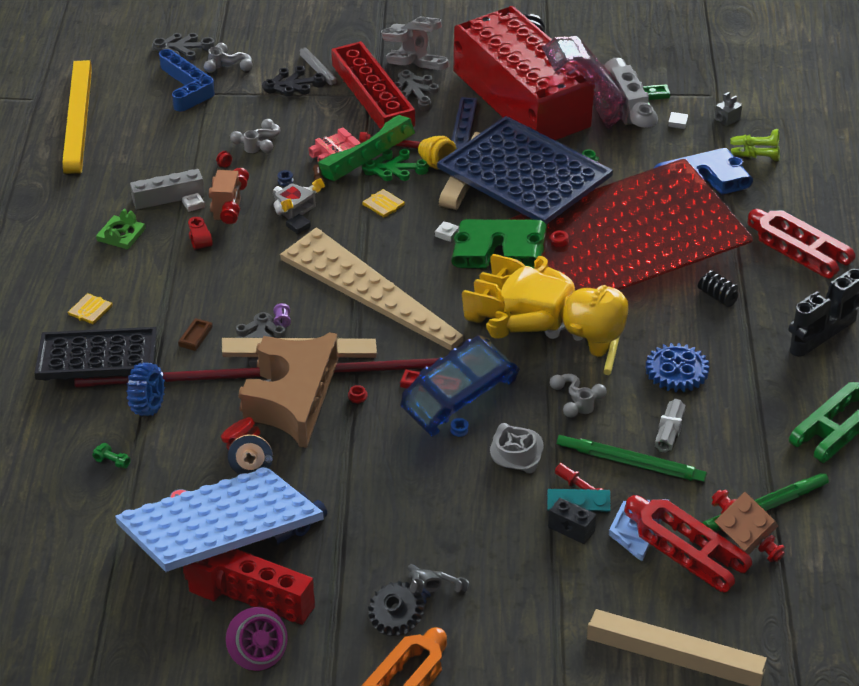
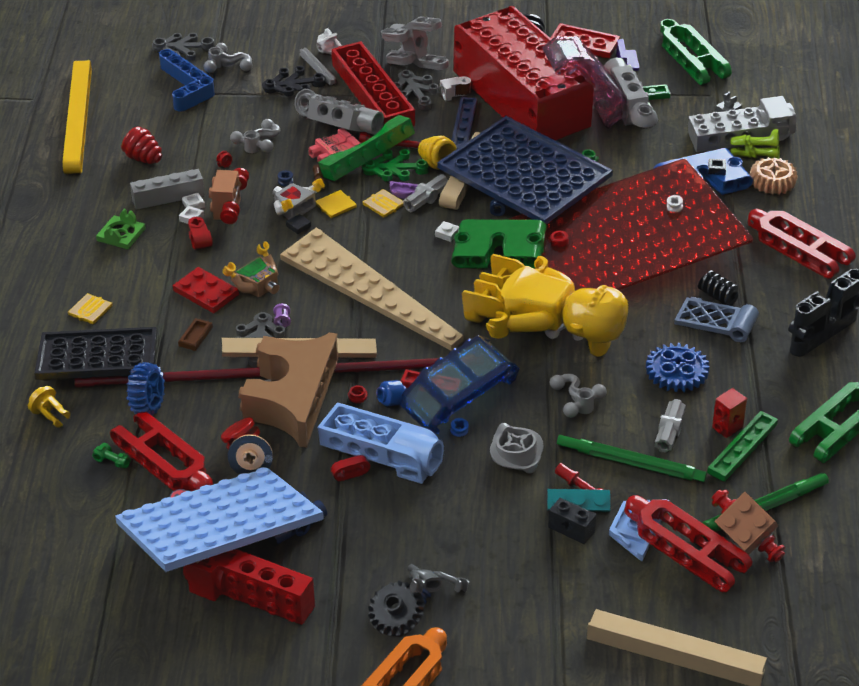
magenta piece [226,607,287,671] -> none
light yellow bar [603,336,620,375] -> none
white tile [668,112,688,129] -> none
none -> yellow piece [28,386,70,427]
none -> red piece [110,412,213,491]
none -> red piece [121,126,162,164]
none -> red plate [173,267,239,313]
none -> white plate [179,206,204,224]
none -> torso [223,241,280,297]
none -> light grey brick [295,89,384,135]
none -> yellow piece [315,190,357,218]
none -> white piece [316,28,342,55]
none -> light blue brick [317,402,444,484]
none -> red beam [331,455,370,481]
none -> blue head [376,380,407,407]
none -> medium lavender tile [390,181,418,199]
none -> light grey piece [403,174,448,213]
none -> white leg [439,76,471,101]
none -> dark blue bush [490,199,506,216]
none -> red plate [550,23,620,58]
none -> panel [616,39,639,71]
none -> green piece [660,19,732,85]
none -> white bush [667,195,683,212]
none -> sand blue piece [675,297,759,342]
none -> light grey brick [688,96,796,152]
none -> green plate [707,411,778,482]
none -> black tile [708,158,726,175]
none -> red brick [712,388,747,438]
none -> light nougat gear [750,157,798,195]

